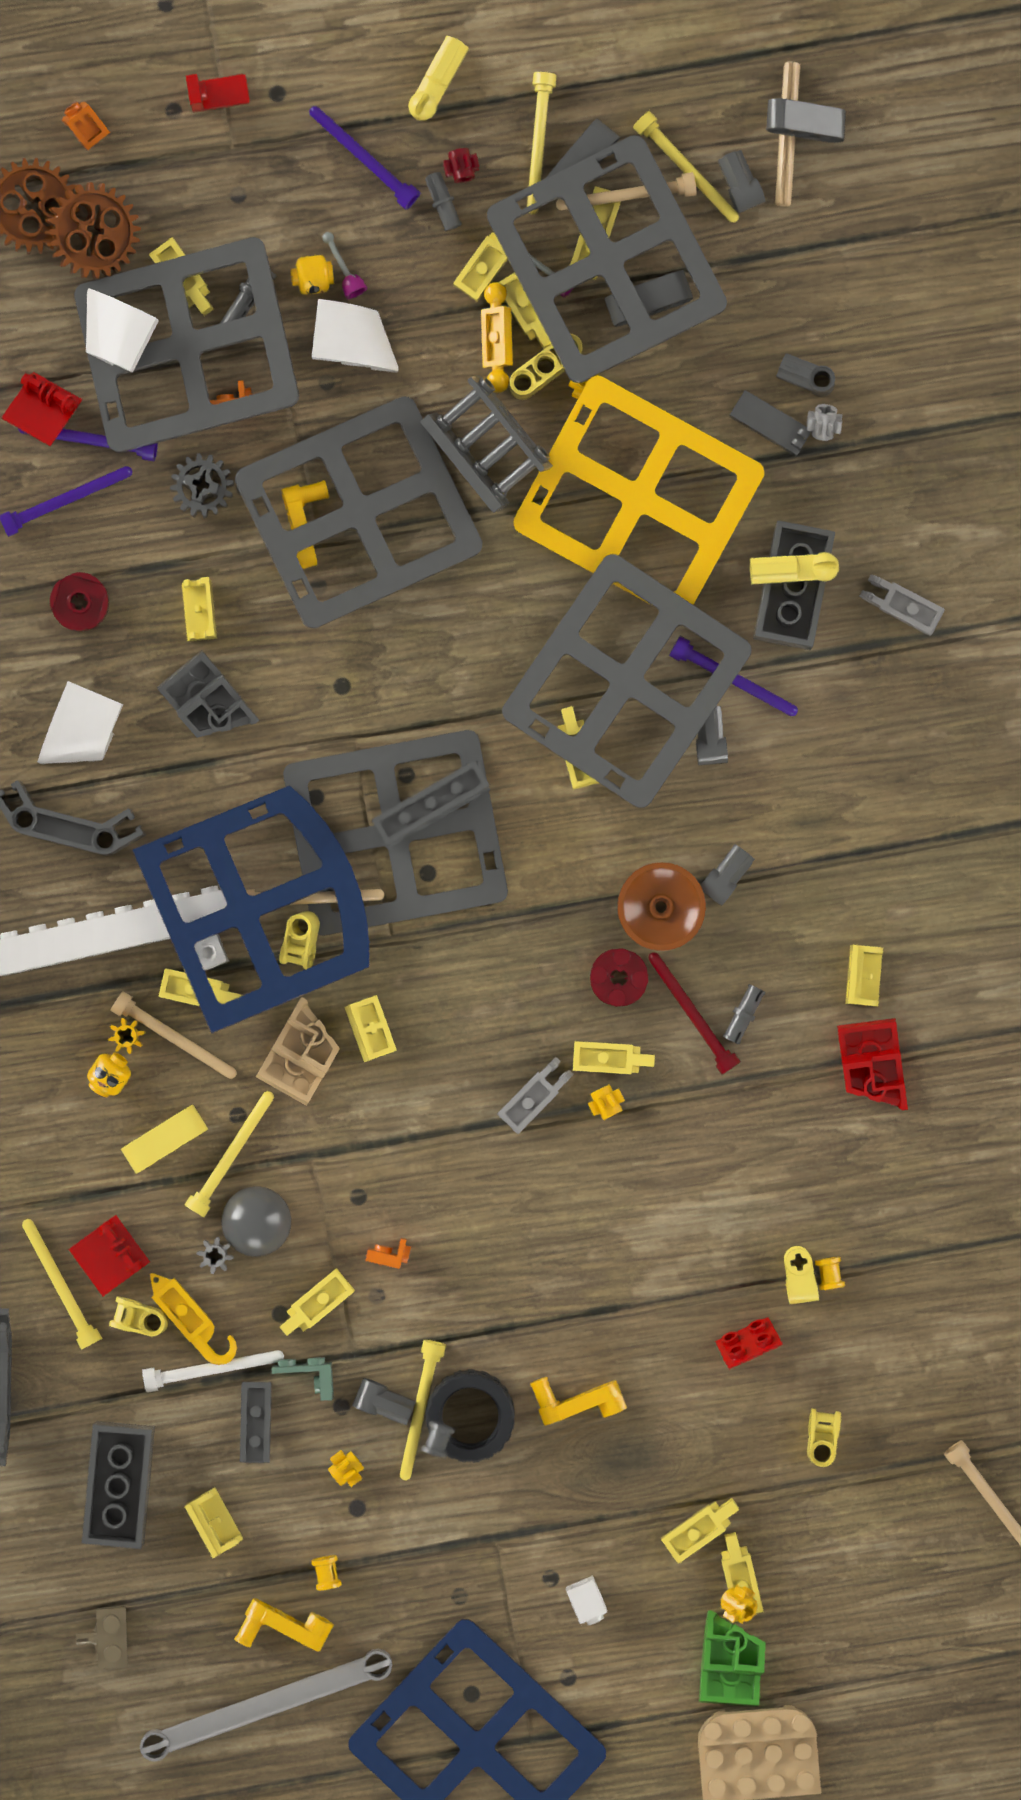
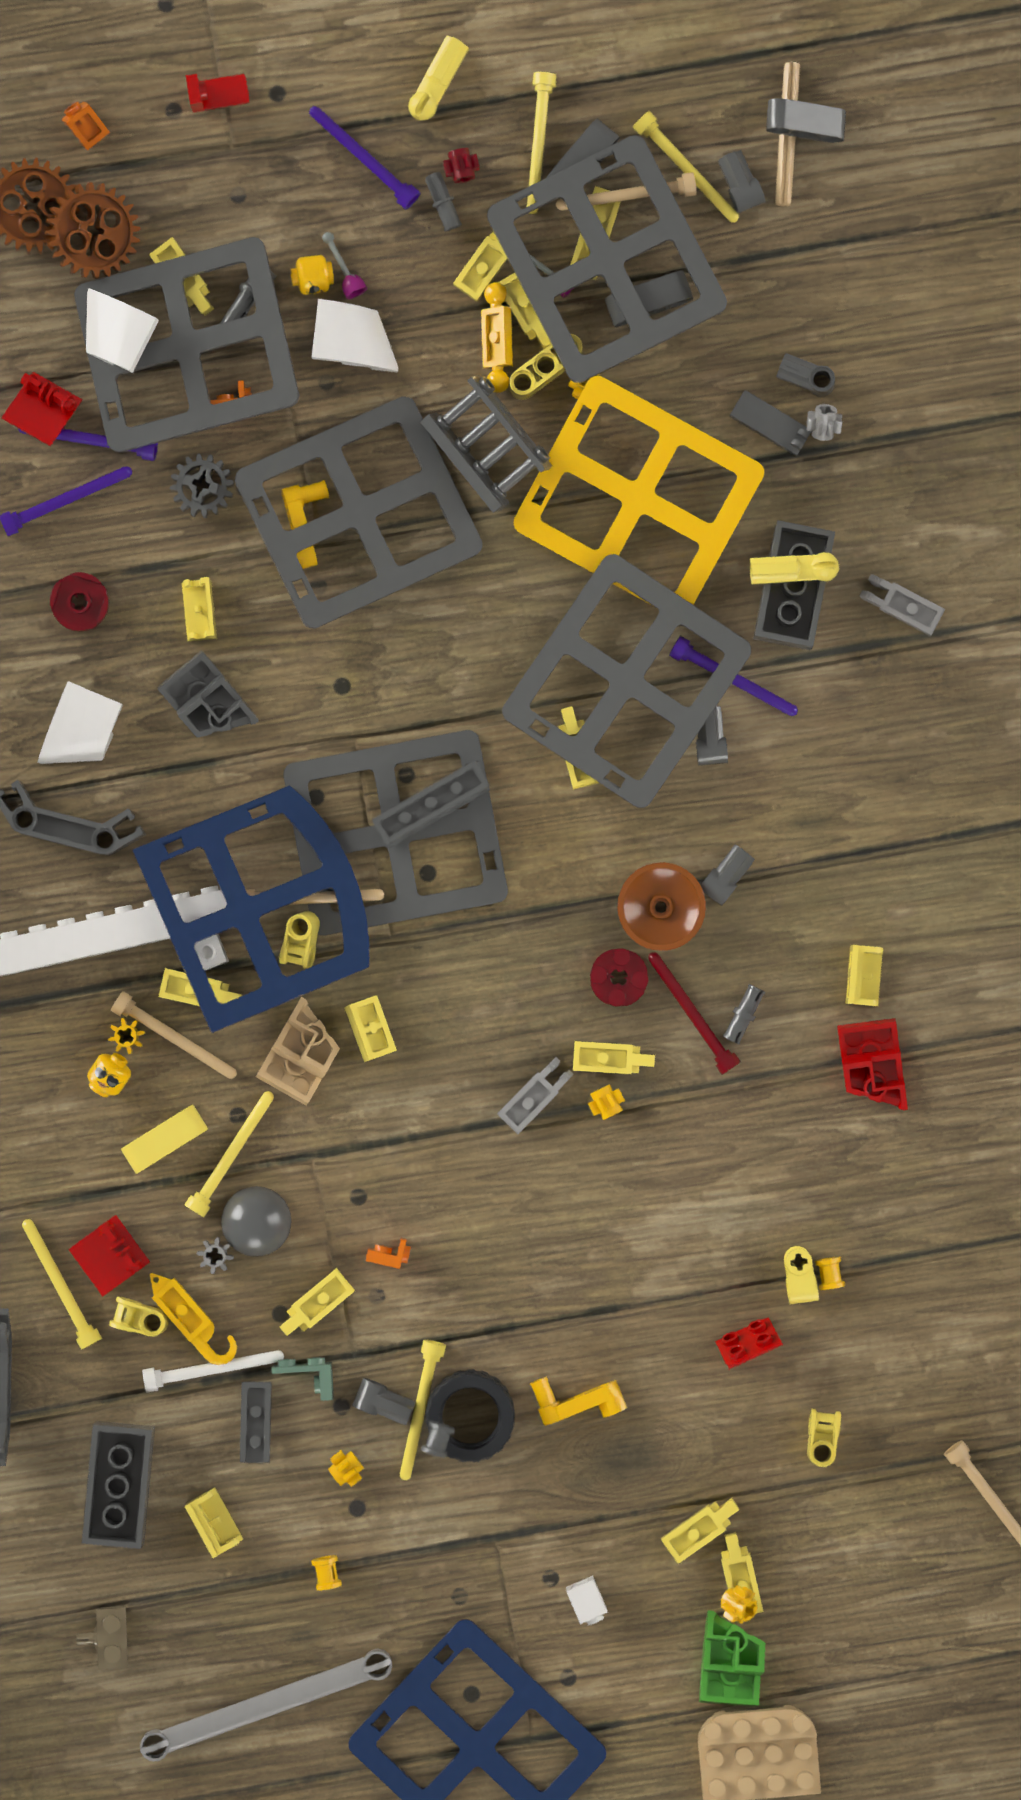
yellow beam [234,1598,334,1651] -> none

